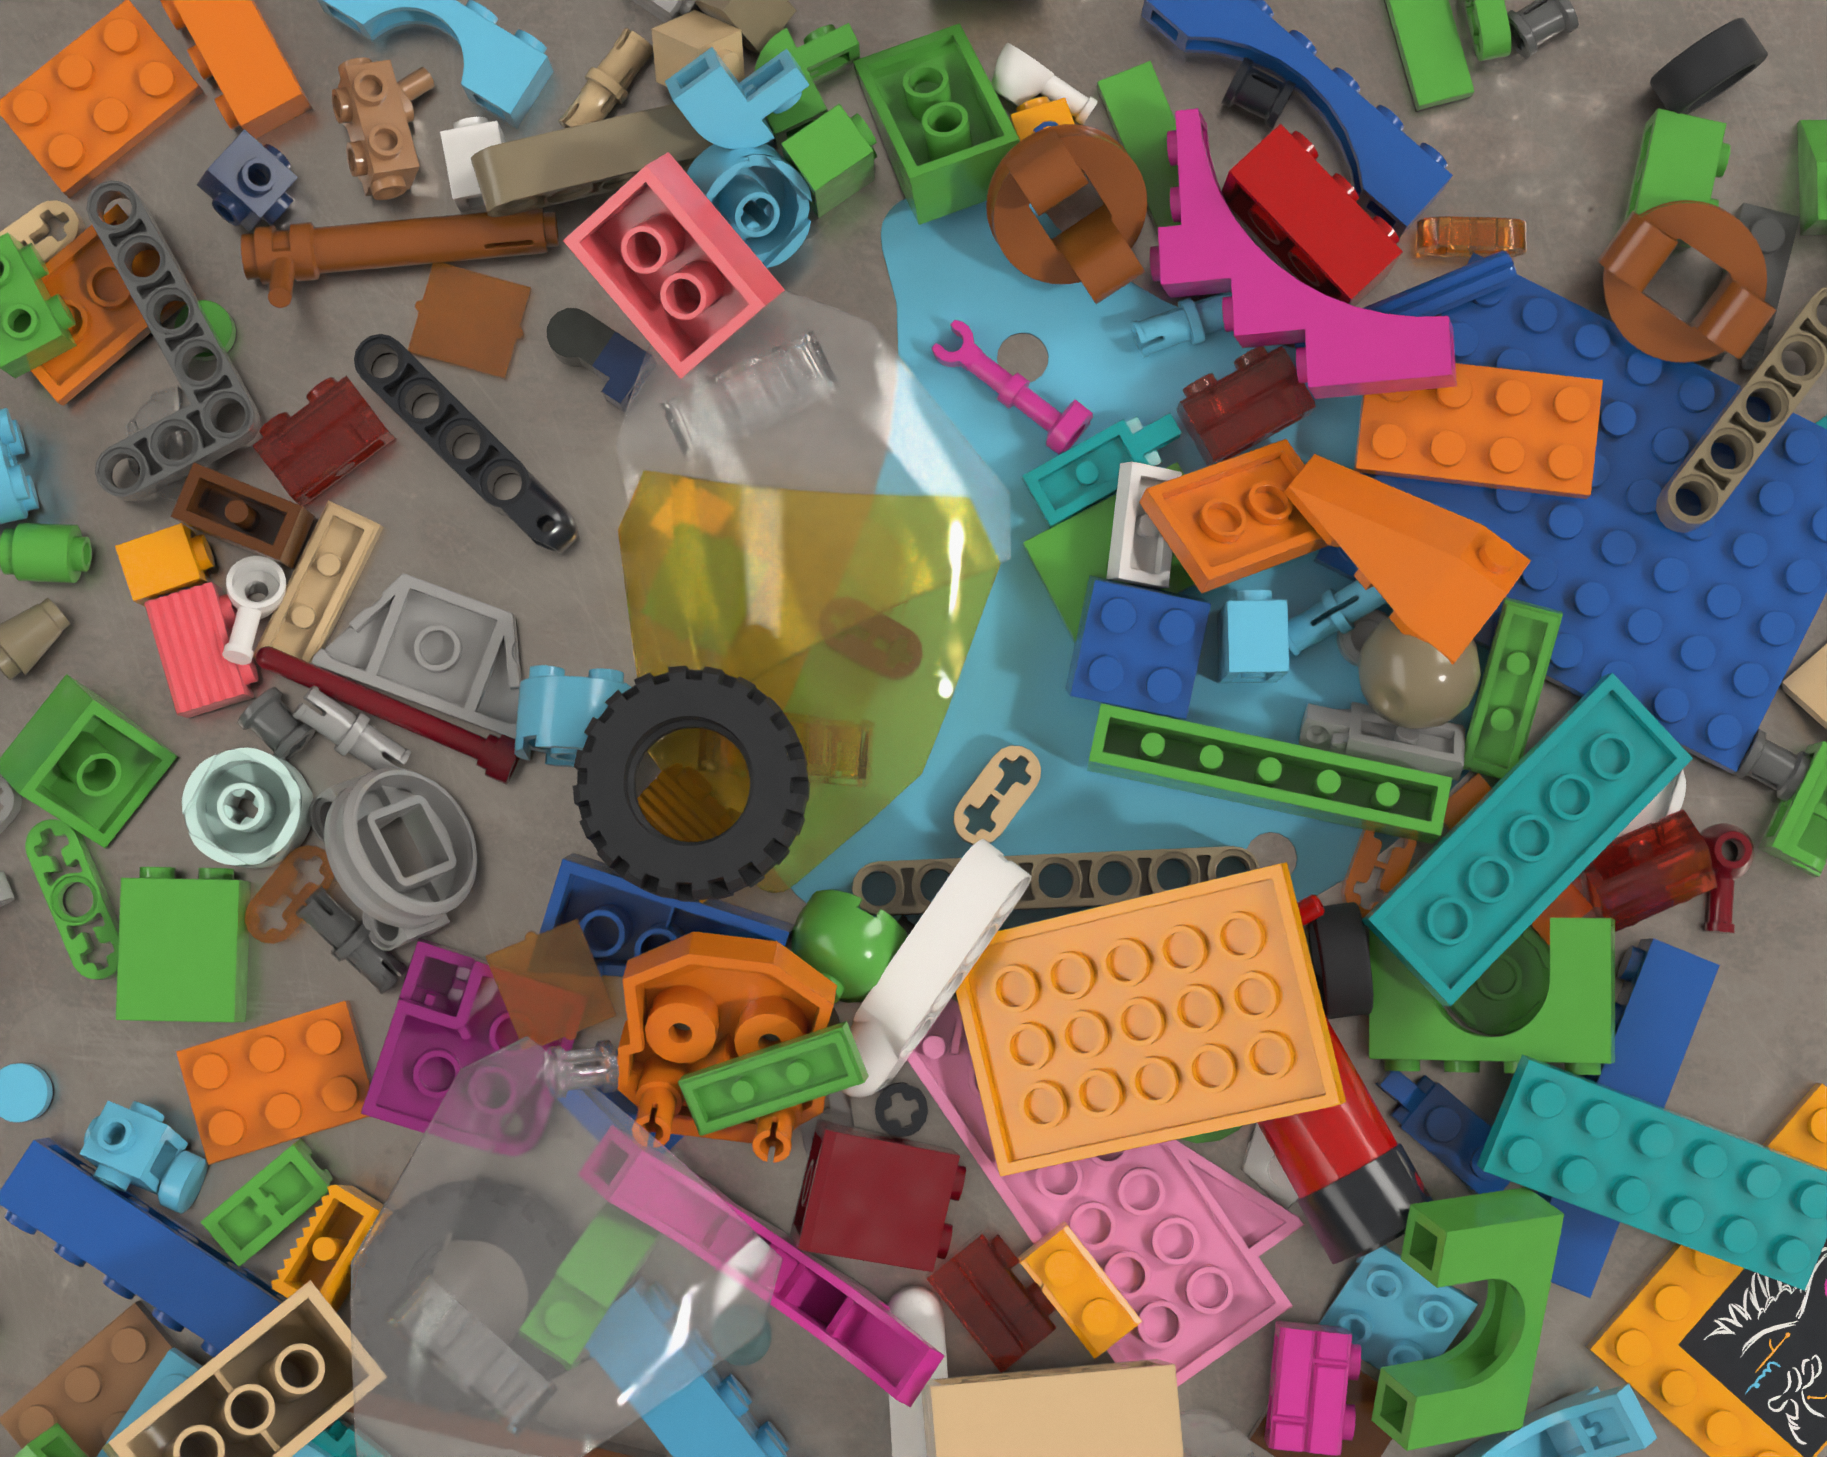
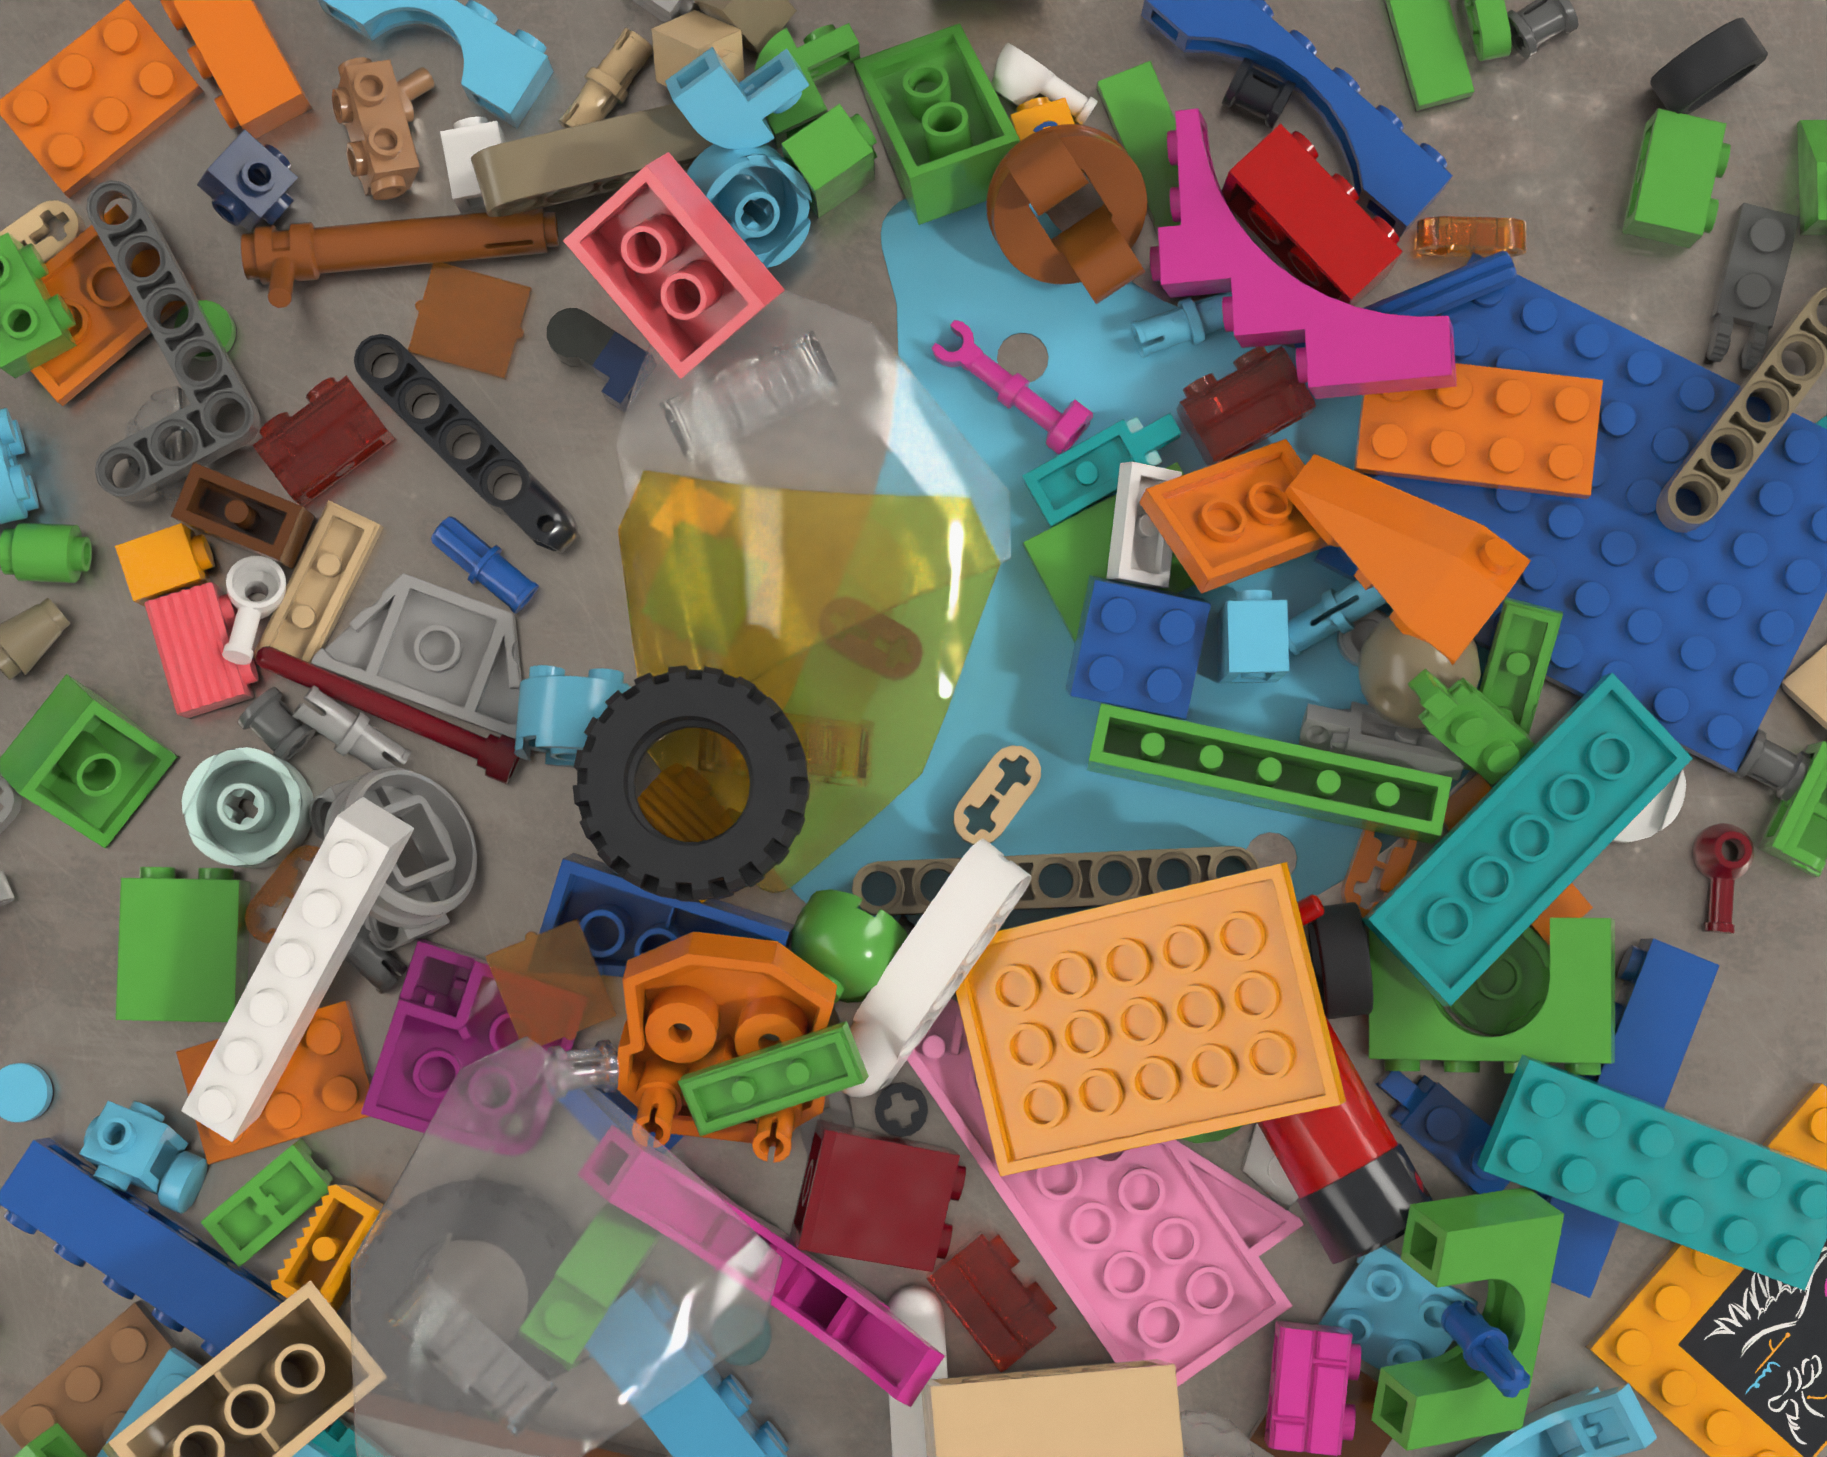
bright green beam [25,819,119,980] -> none
light orange brick [1018,1221,1142,1359] -> none
clear red brick [1580,809,1717,932] -> none
dark orange piece [1597,200,1777,362] -> none
none -> white brick [181,797,414,1142]
none -> blue axle [431,516,539,614]
none -> bright green hinge [1408,668,1535,785]
none -> blue axle [1441,1300,1530,1398]

